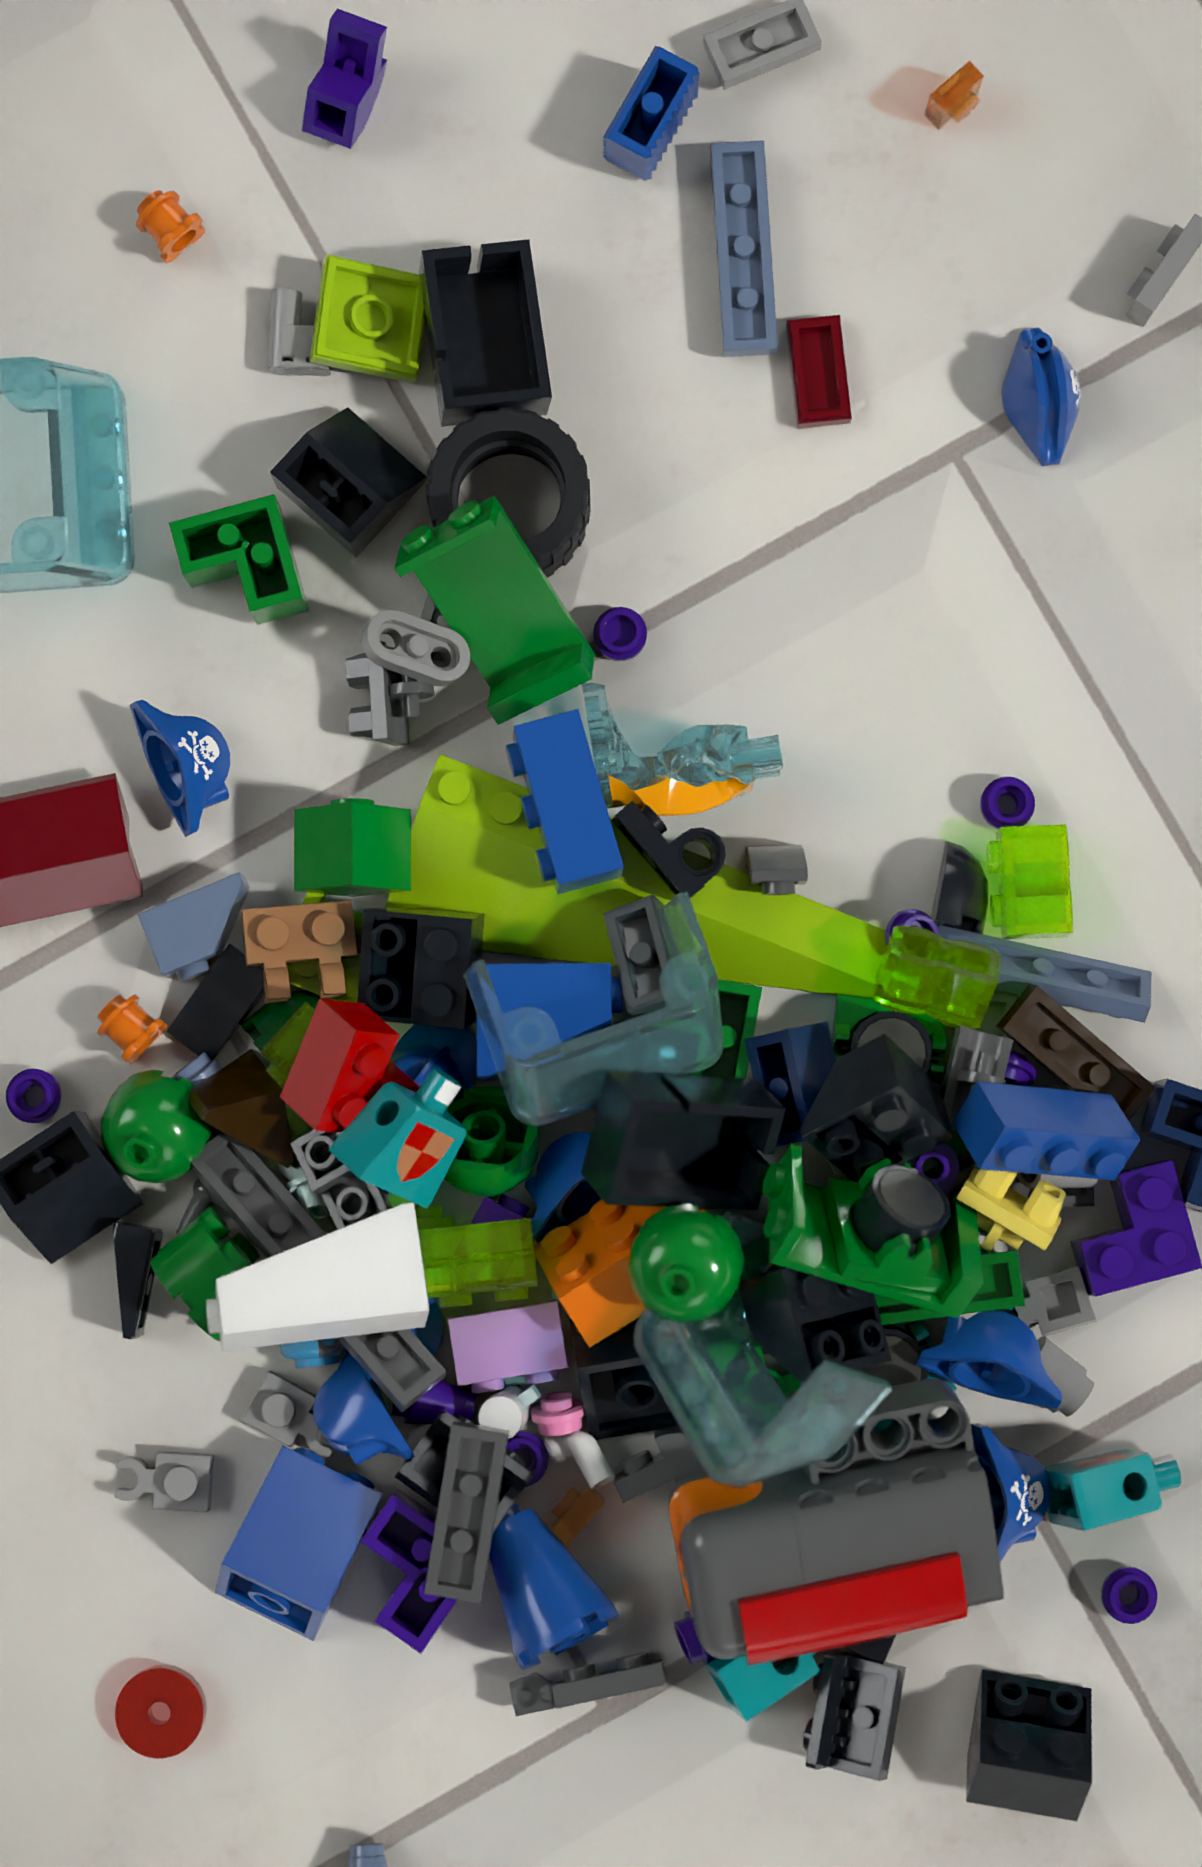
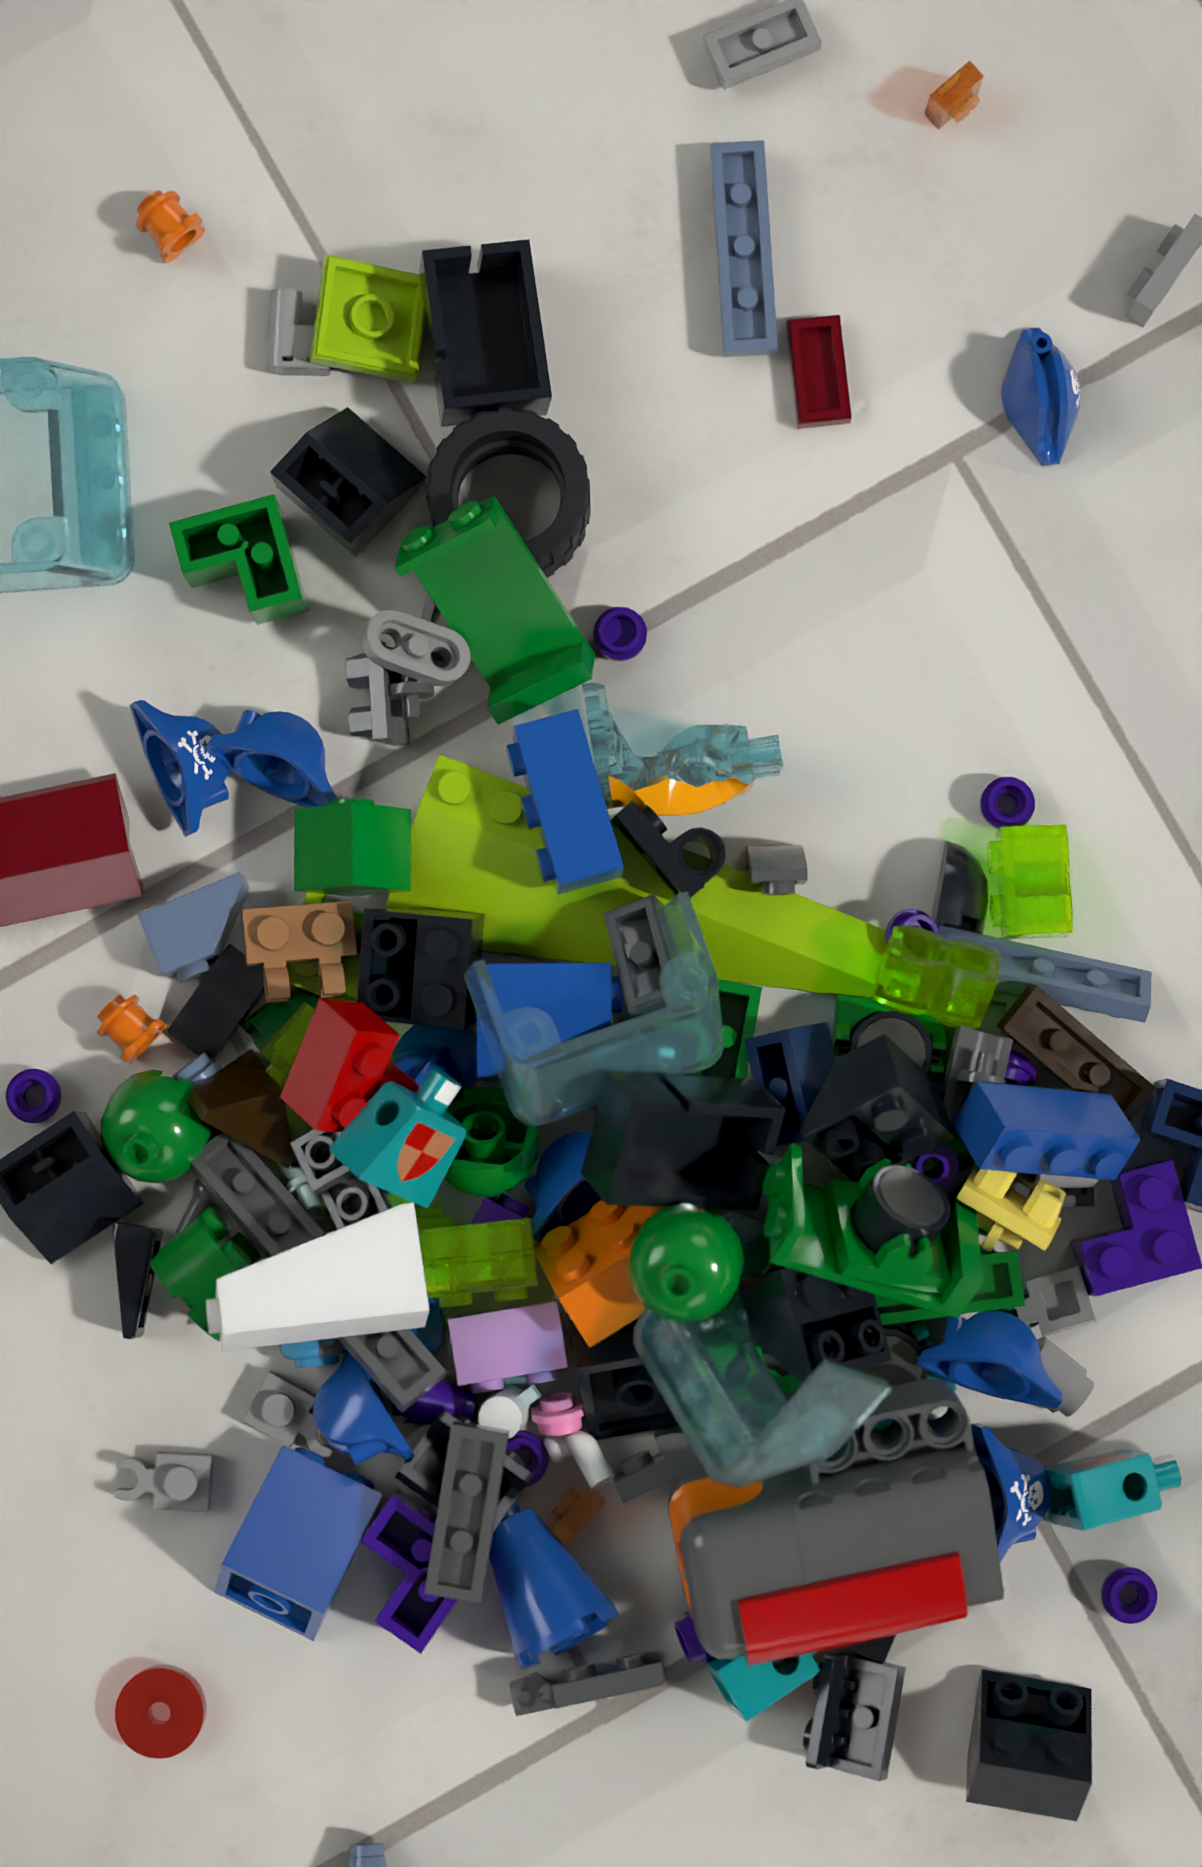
dark purple brick [302,8,387,149] -> none
blue brick [603,46,700,181] -> none
none -> blue hat [204,710,337,807]

